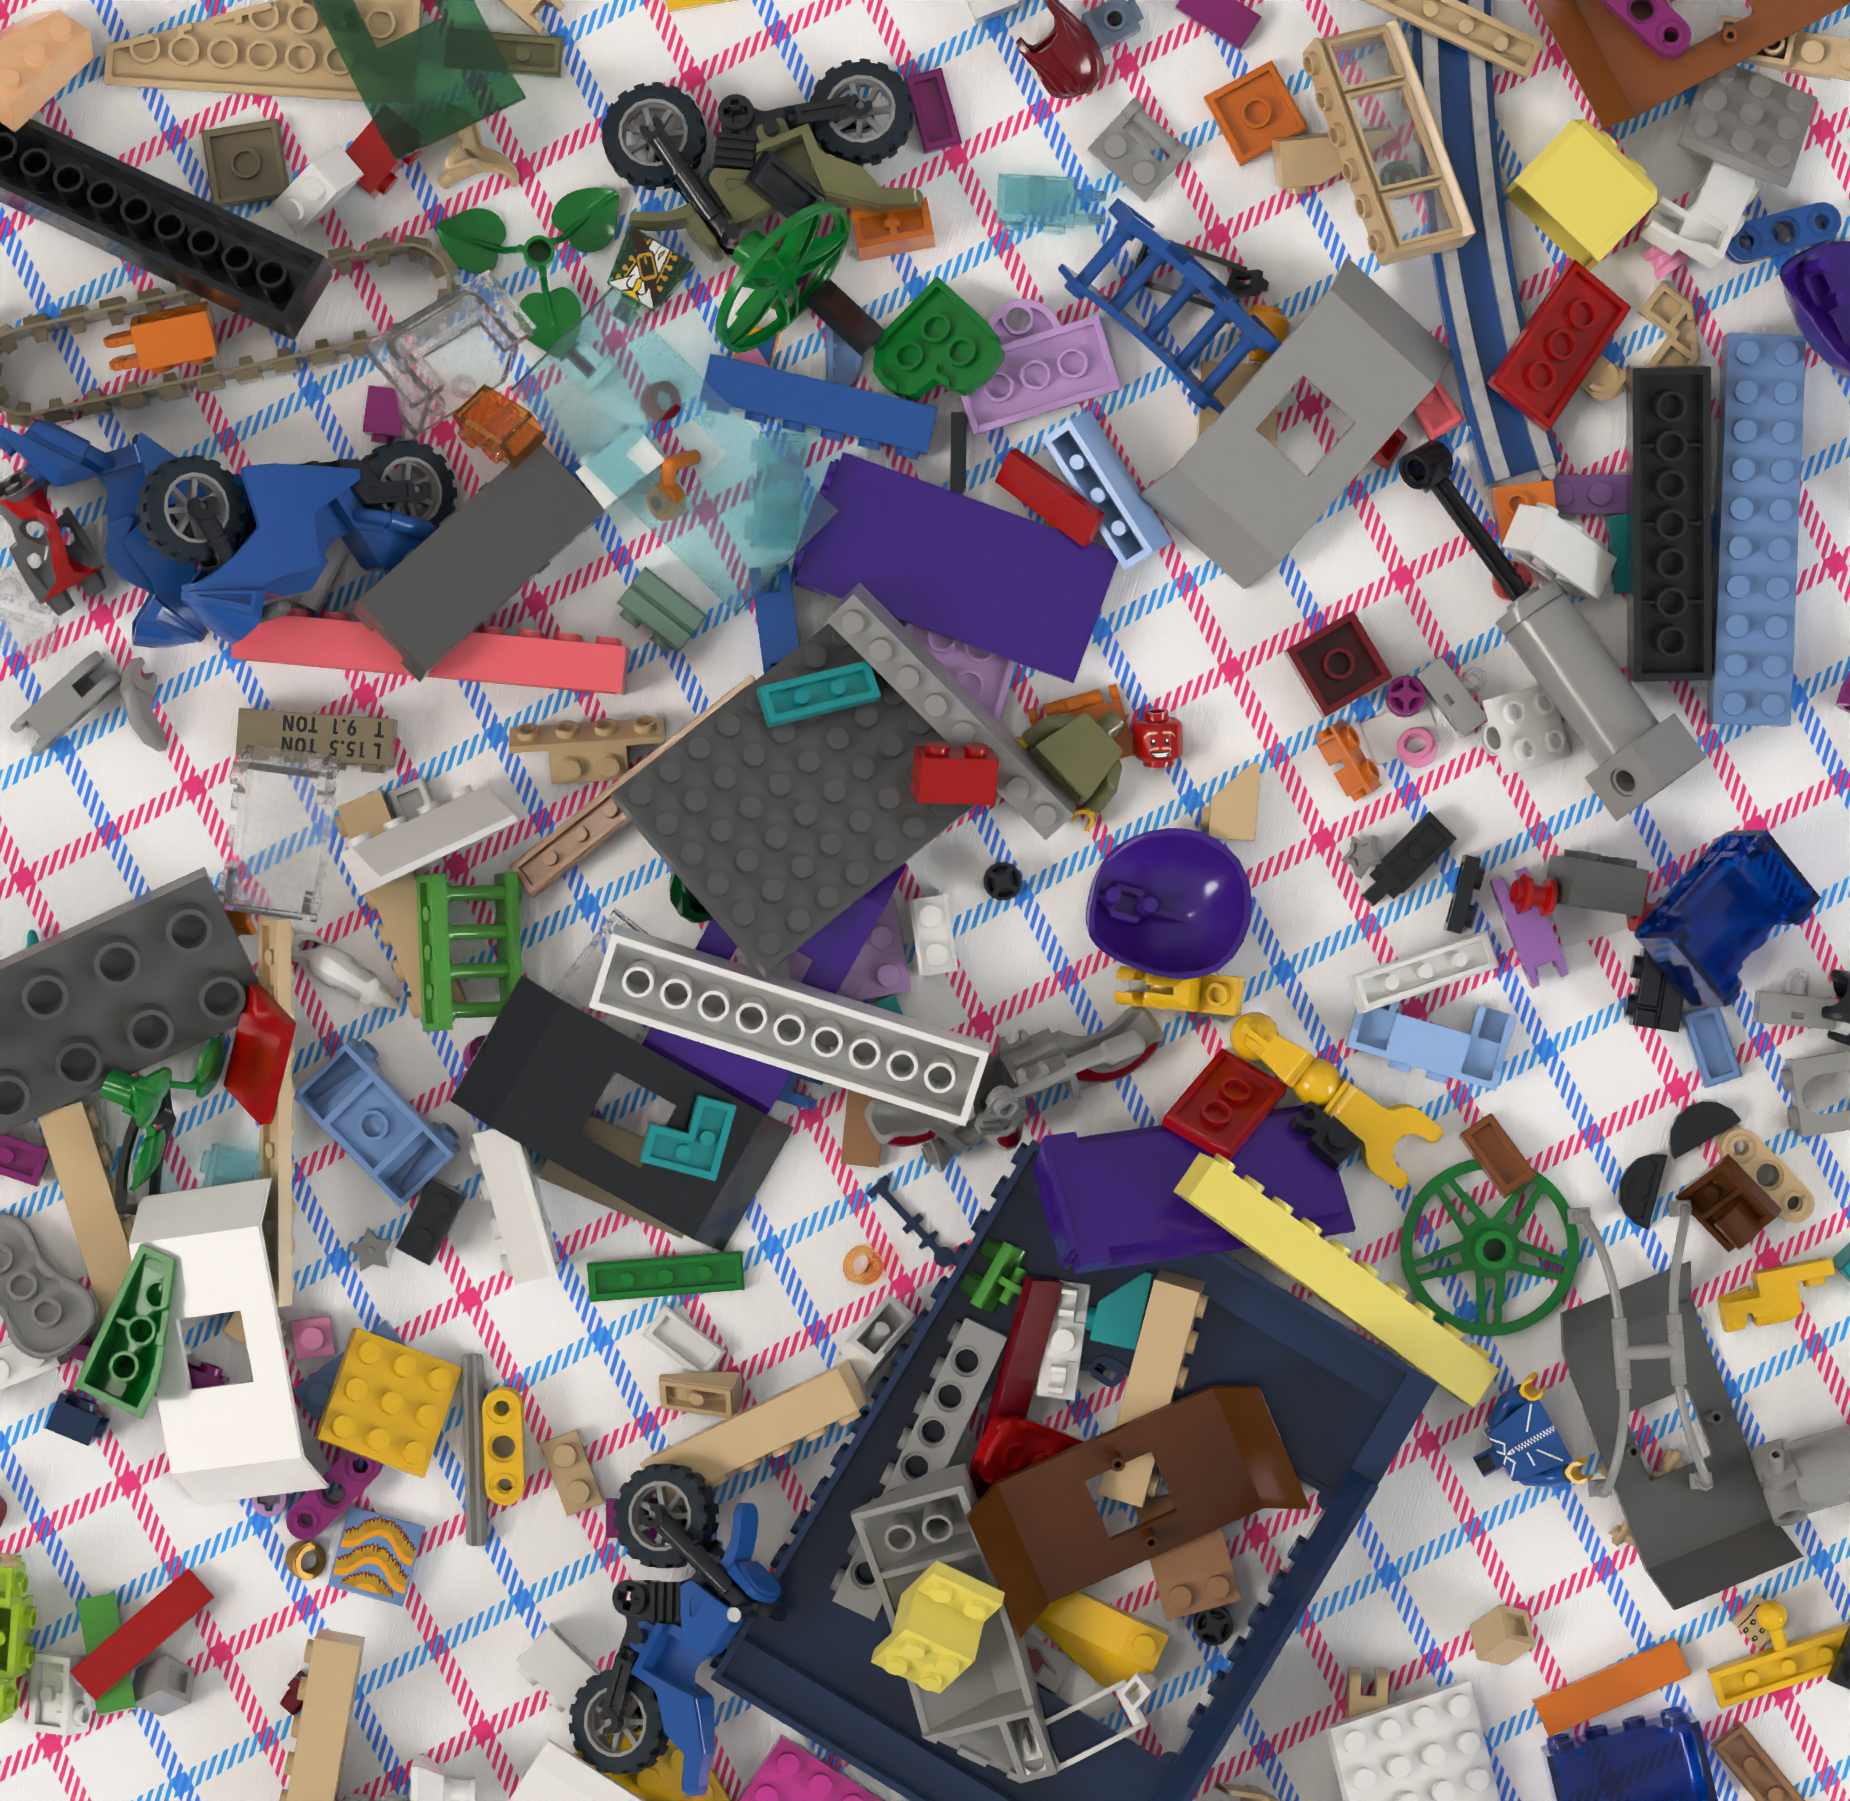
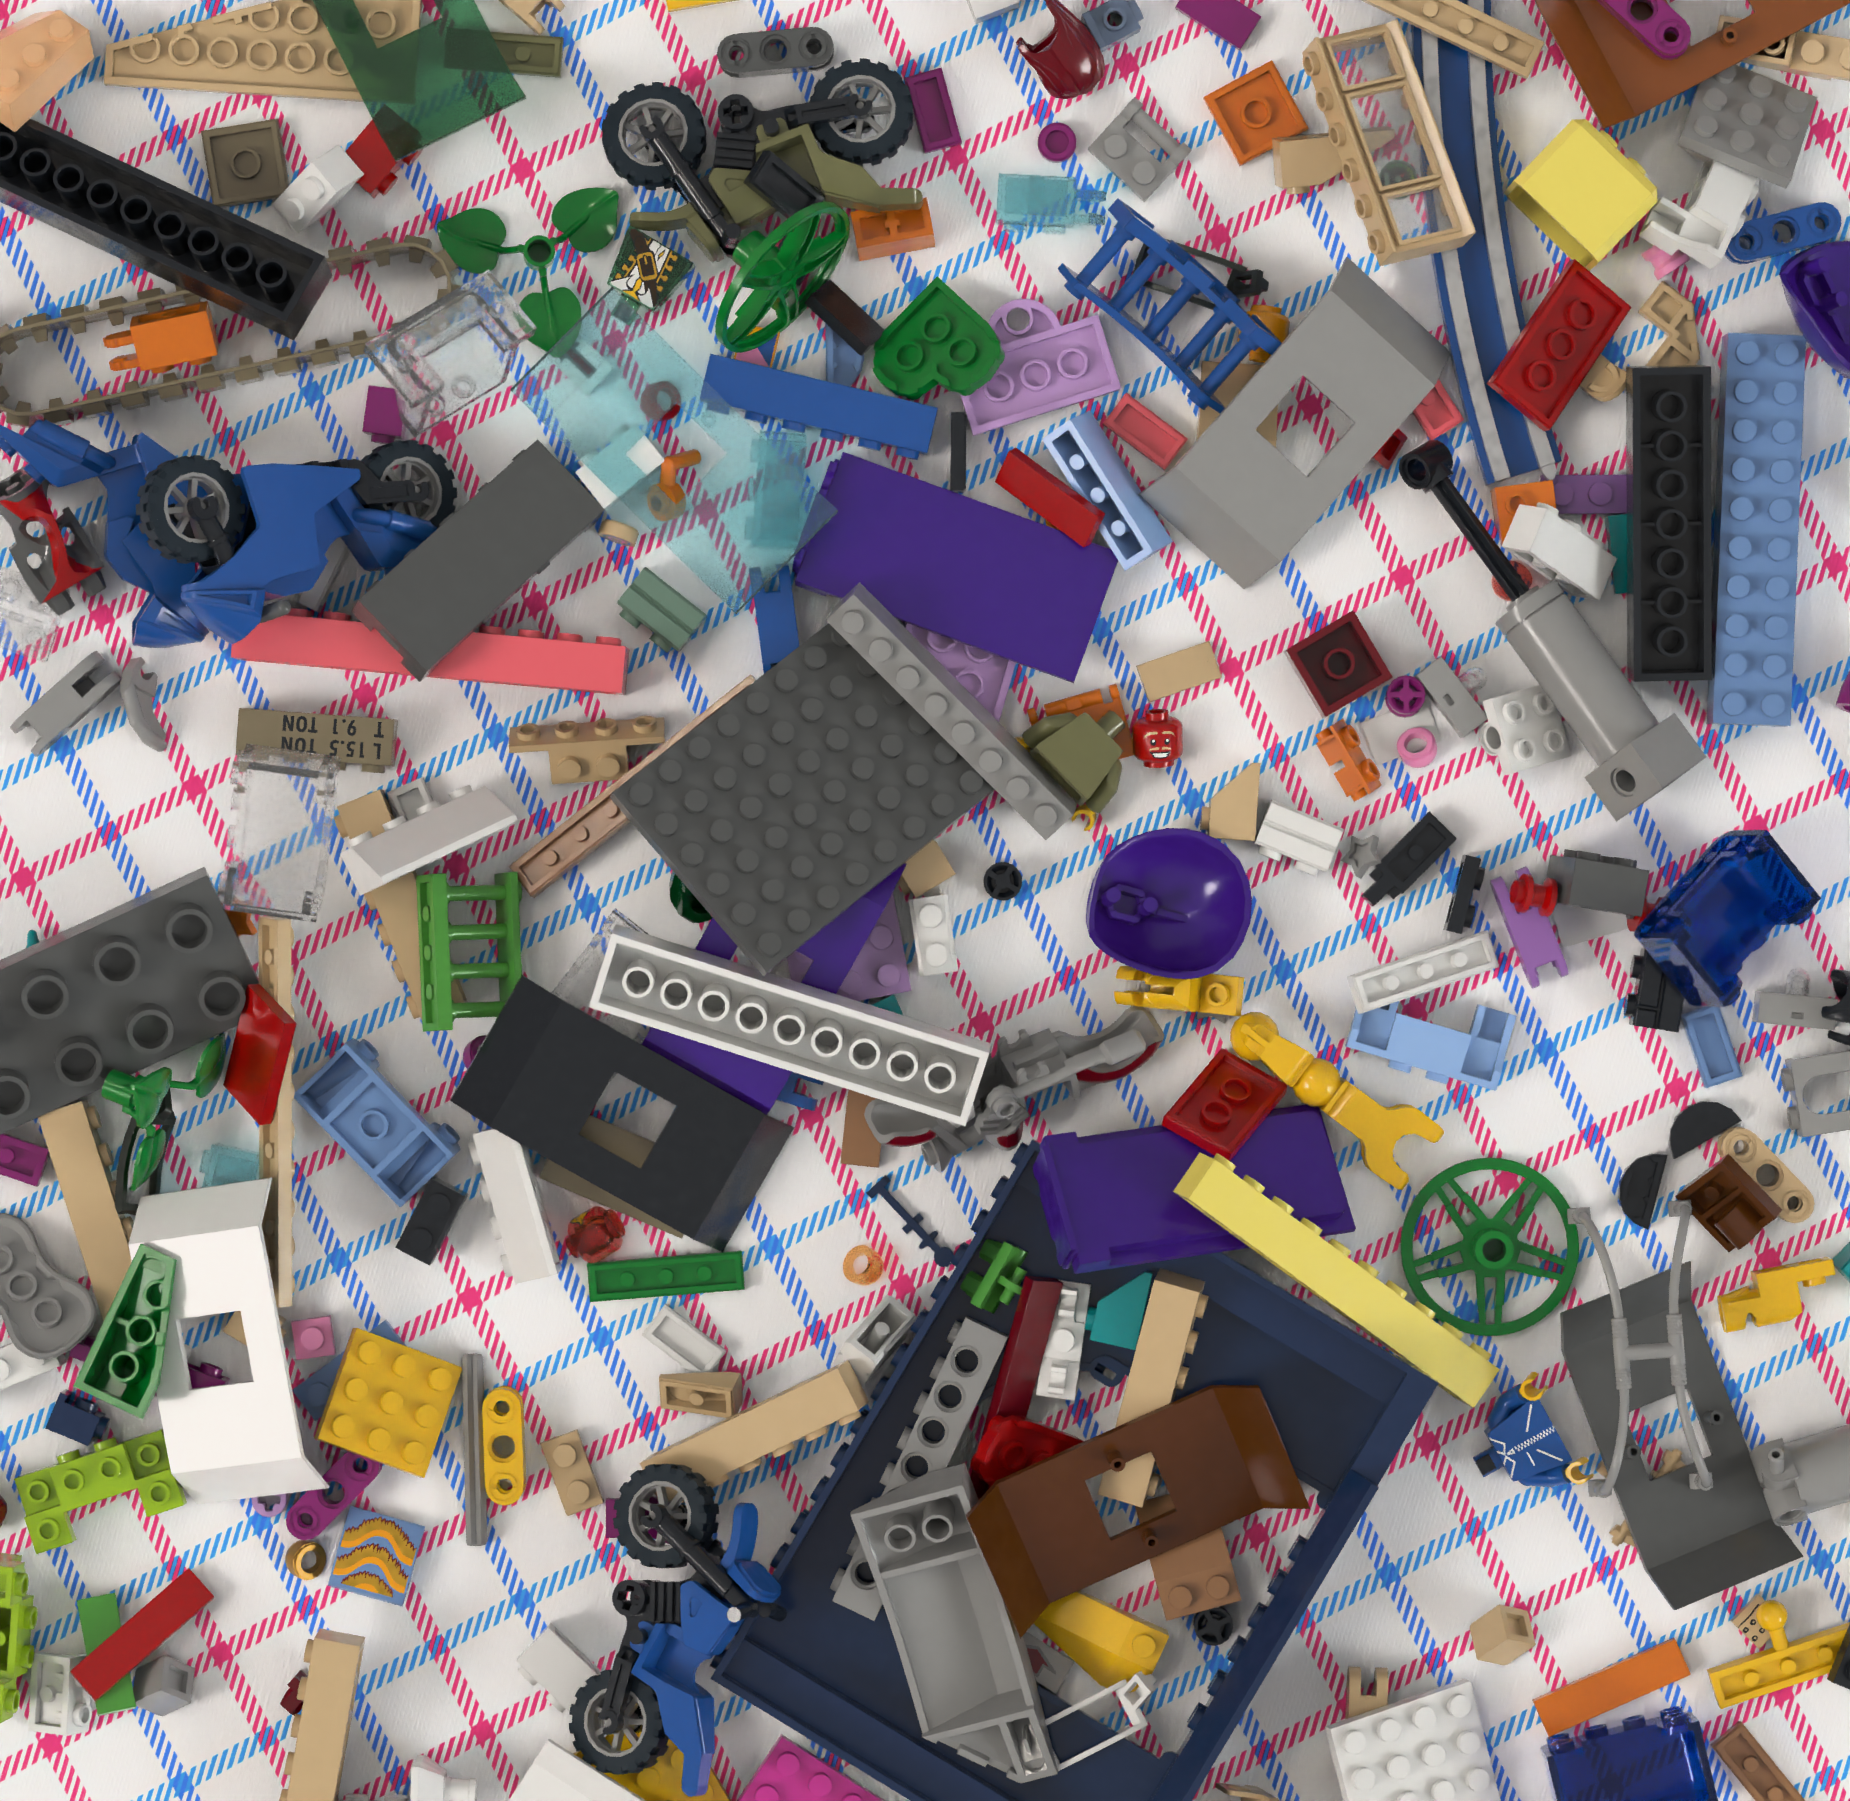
white animal [291,933,400,1010] -> none
light grey piece [348,1227,393,1272] -> none
tan piece [437,107,519,189] -> none
clear orange brick [452,384,547,469] -> none
teal plate [639,1094,737,1181] -> none
teal plate [756,661,881,728] -> none
light yellow bracket [871,1560,1005,1694] -> none
red brick [910,741,999,805] -> none
black plate [1290,1101,1363,1172] -> none
dark orange tile [1459,1113,1537,1199] -> none
none -> lime bracket [14,1428,187,1554]
none -> clear red head [565,1206,625,1264]
none -> tan tile [598,519,639,547]
none -> dark grey piece [717,27,834,78]
none -> tan slope [898,840,956,898]
none -> magenta tile [1037,123,1076,163]
none -> coral tile [1102,393,1188,471]
none -> tan slope [1136,641,1222,703]
none -> white brick [1253,800,1344,877]

